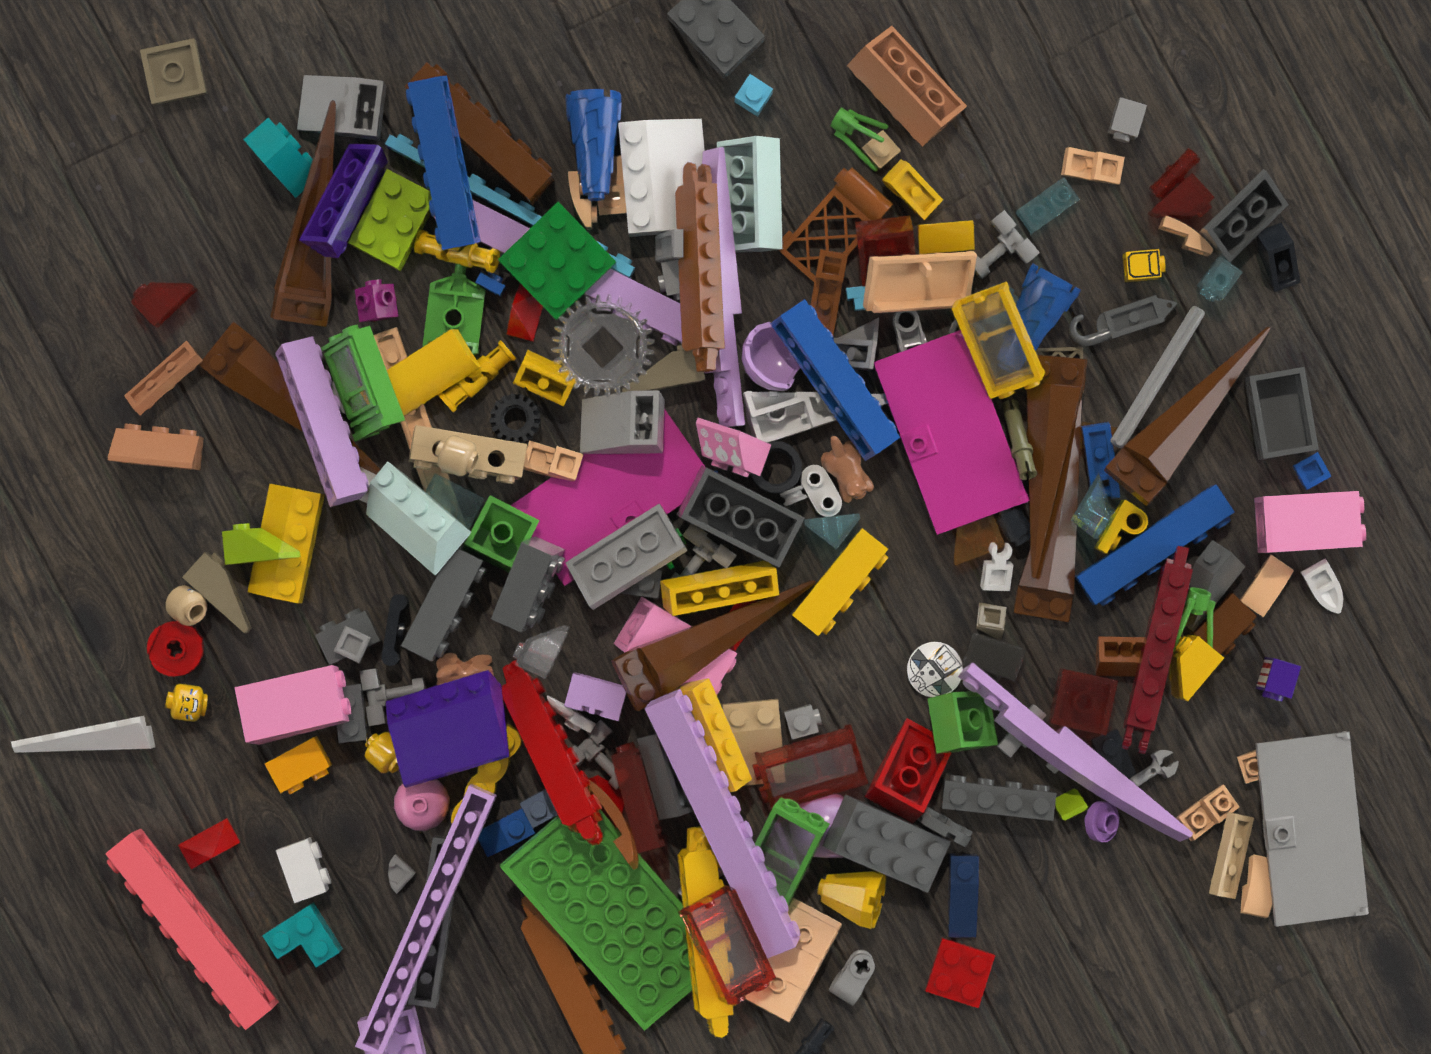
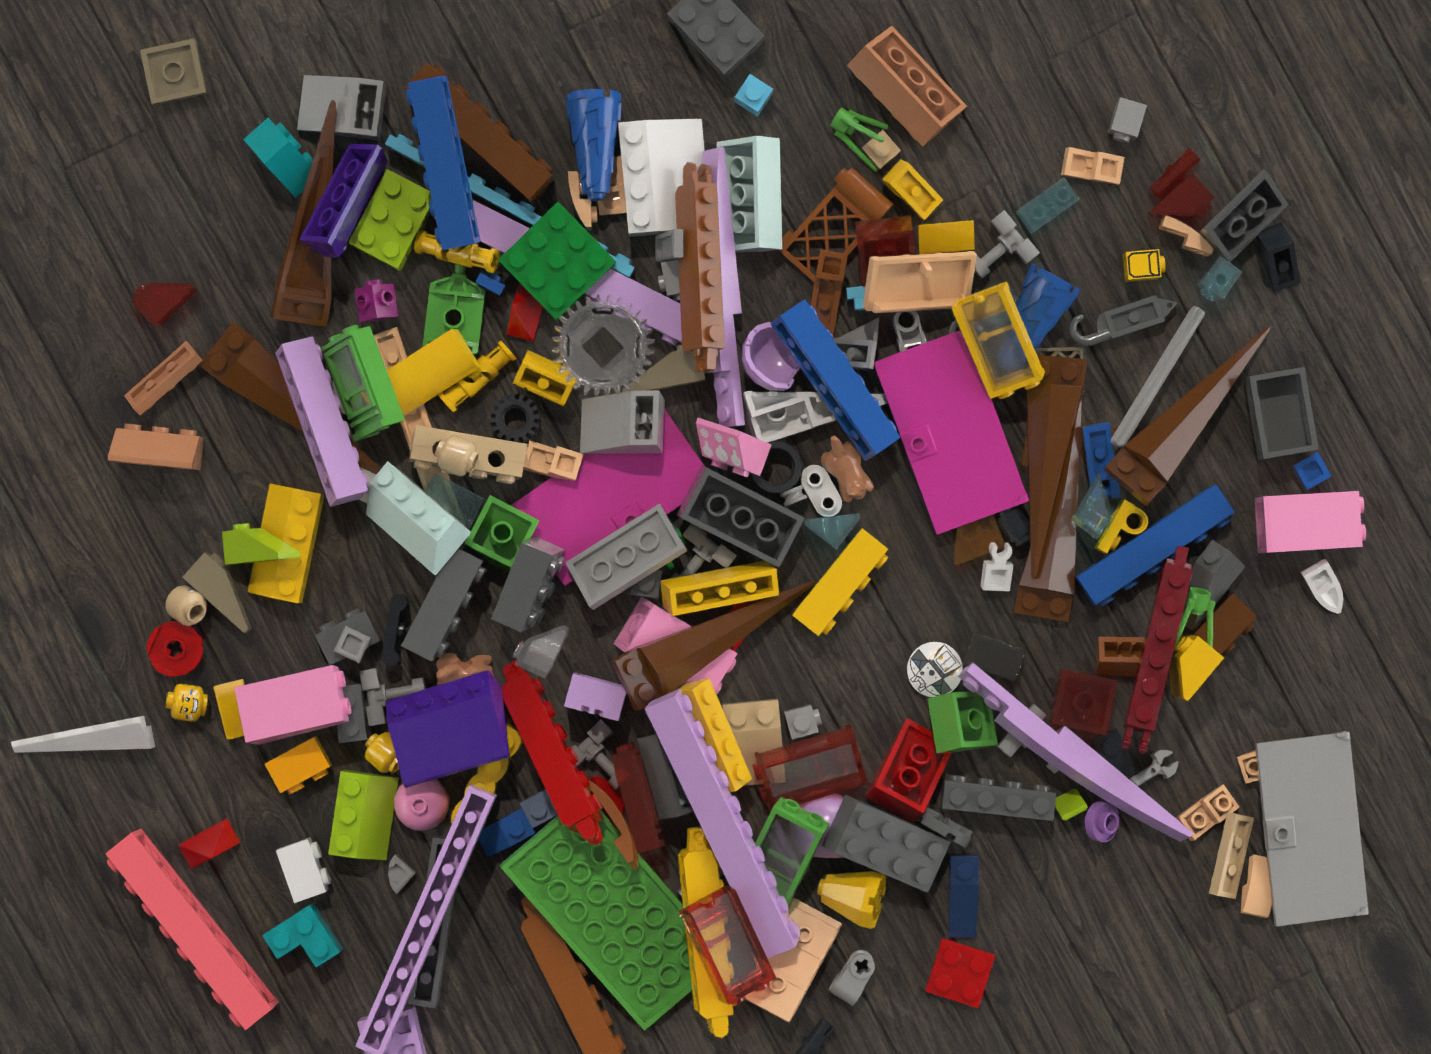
white plate [547,696,596,733] -> none
dark tan slope [976,603,1007,639] -> none
olive pin [1001,399,1037,480] -> none
light nougat slope [1240,554,1294,617] -> none
dark purple brick [1255,657,1301,702] -> none
none -> yellow slope [214,679,245,740]
none -> lime slope [328,769,399,860]

